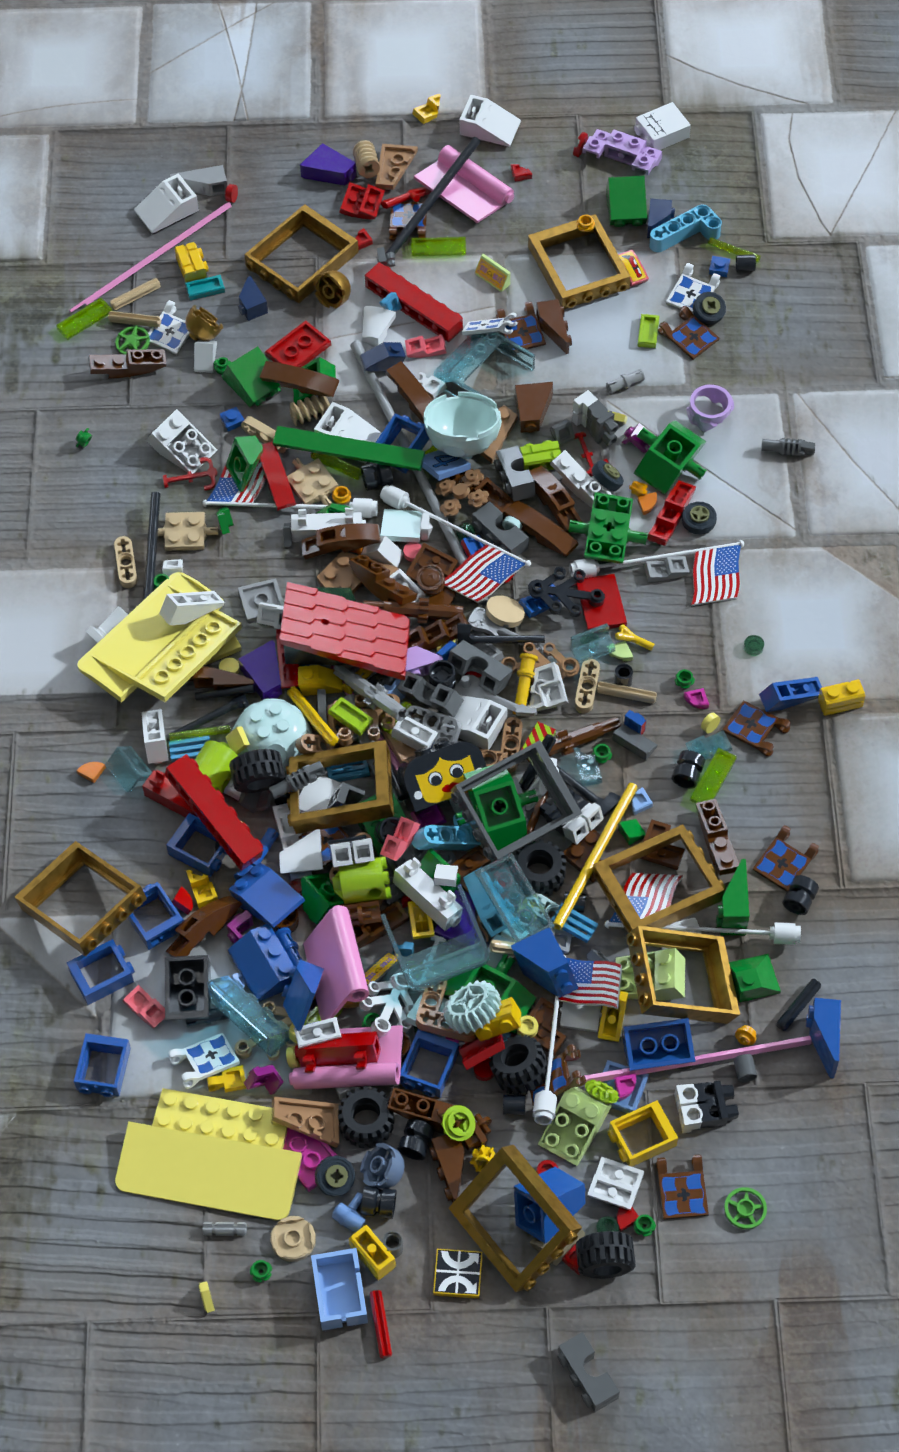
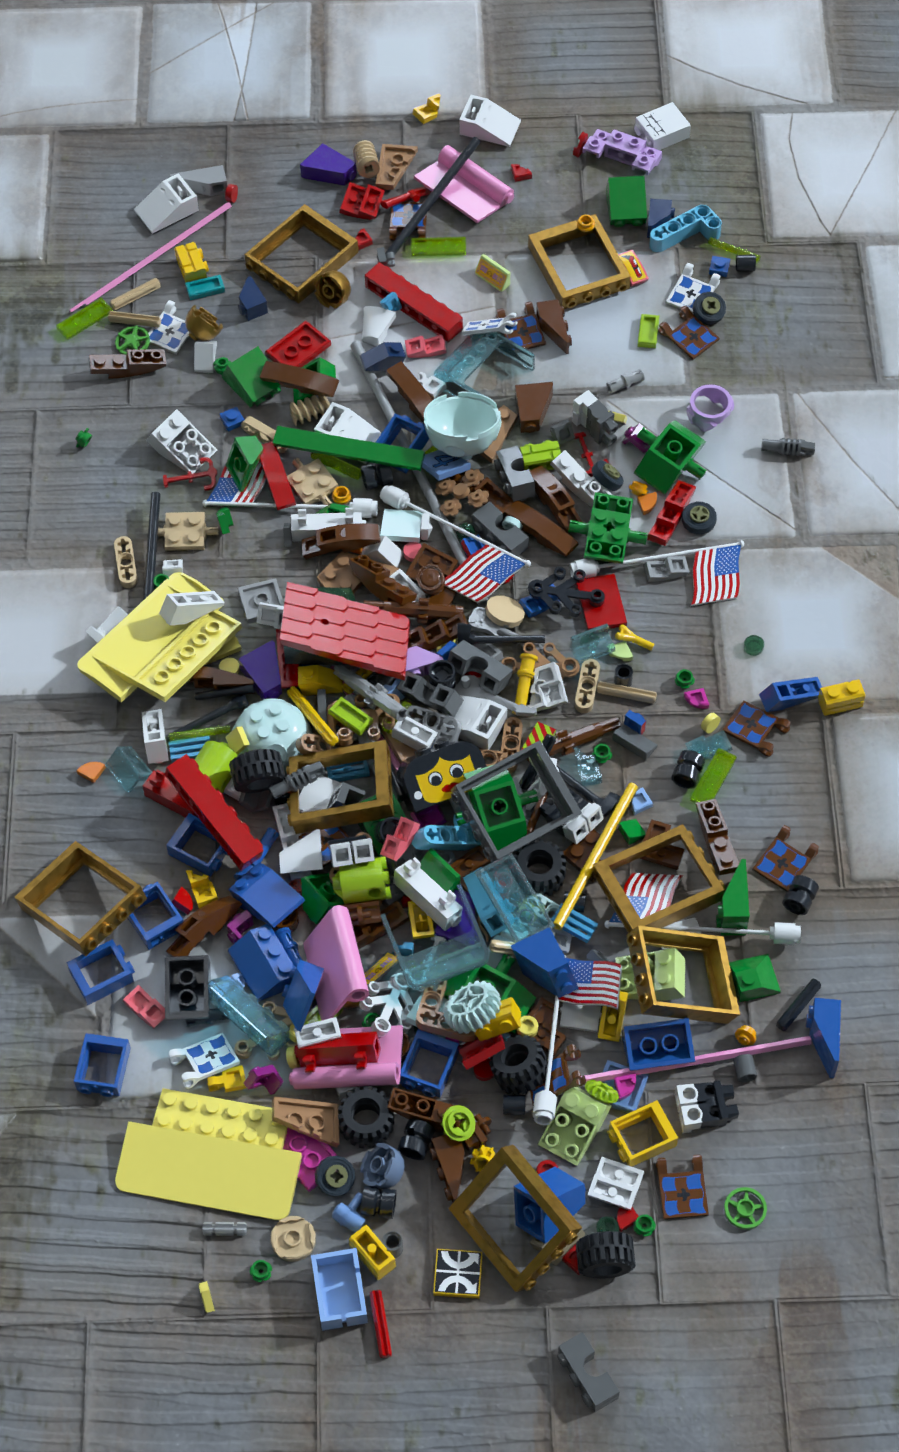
white slope [434,864,458,887] -> none

